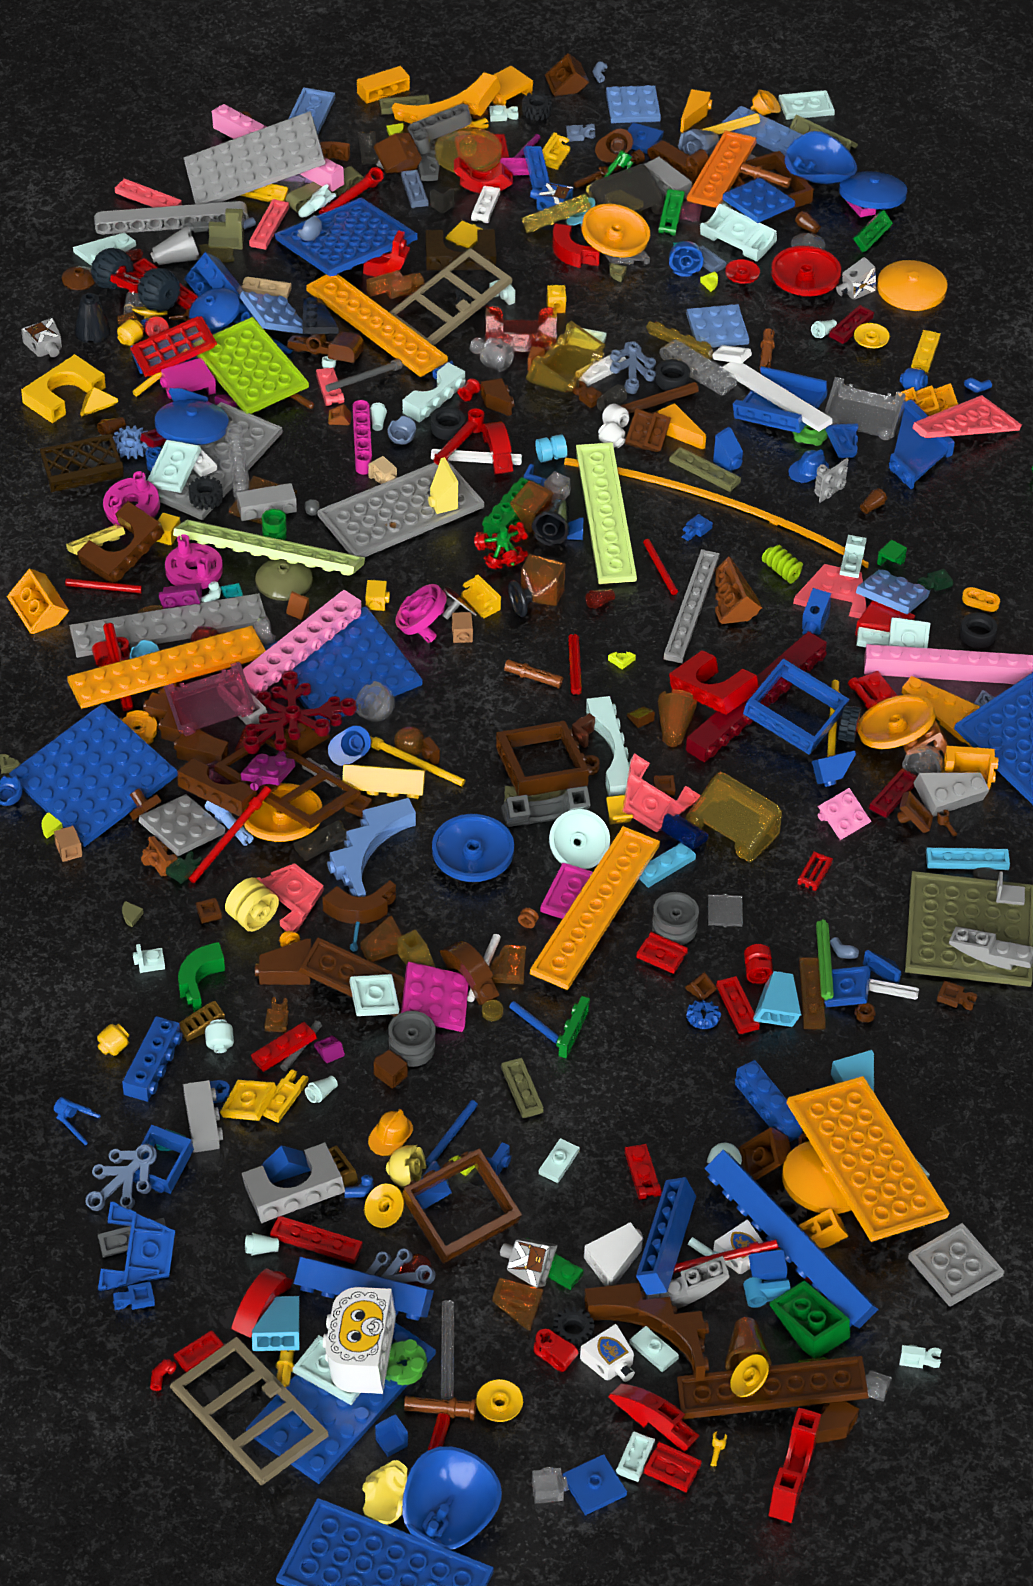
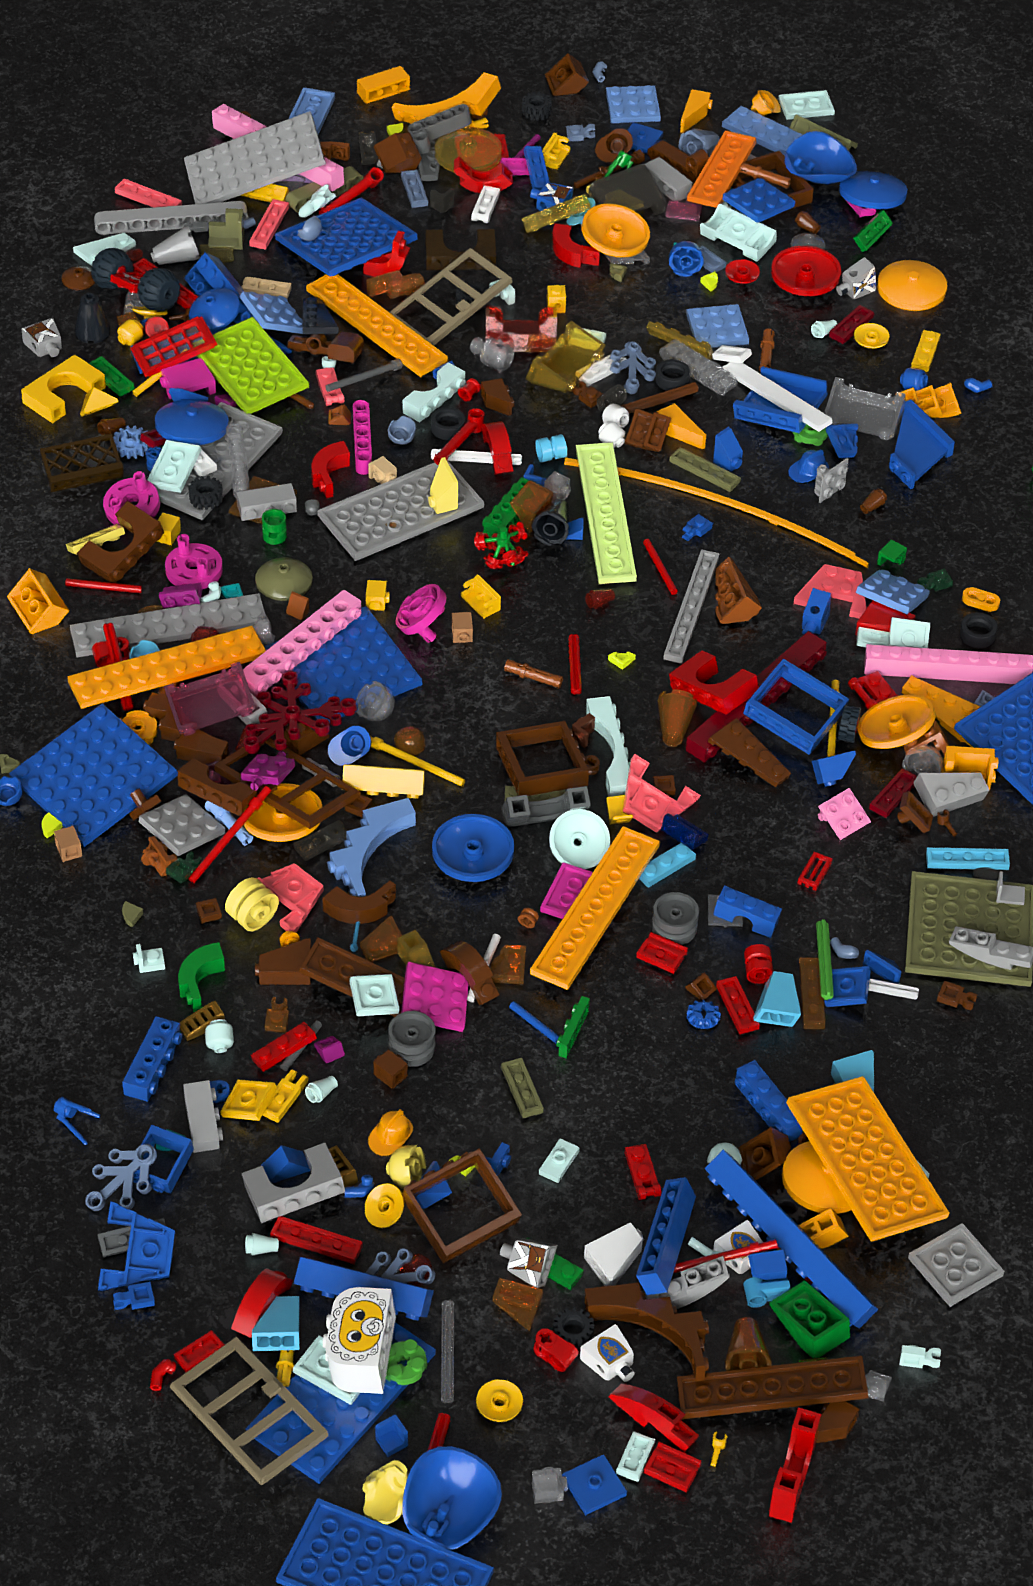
yellow head [97,1024,129,1056] -> none
yellowish green plate [173,520,365,575] -> none
light aqua cone [369,403,387,431] -> none
olive plate [379,95,430,114] -> none
dark orange pin [404,1396,476,1420] -> none
reddish brown plate [421,736,440,765] -> none
blue bar [425,1100,478,1167] -> none
light grey shield [442,587,477,620] -> none
yellow piece [446,221,481,249] -> none
clear yellow tile [482,1000,503,1021] -> none
light aqua plate [489,105,518,122] -> none
light orange panel [492,66,533,106] -> none
clear orange piece [508,554,565,617] -> none
dark orange slope [528,346,545,372] -> none
reddish brown slope [627,707,655,728] -> none
light aqua plate [629,1326,679,1373] -> none
green plate [659,189,685,236] -> none
clear yellow windscreen [686,772,782,863] -> none
yellow axle [701,113,760,135] -> none
yellow dish [730,1354,769,1397] -> none
lime piece [762,545,803,584] -> none
light aqua slope [839,535,867,578] -> none
reddish brown plate [855,1003,876,1022] -> none
coral wing [912,395,1022,438] -> none
none -> green plate [88,356,134,397]
none -> red arch [311,441,350,499]
none -> reddish brown wing [708,718,791,787]
none -> blue arch [713,885,782,938]

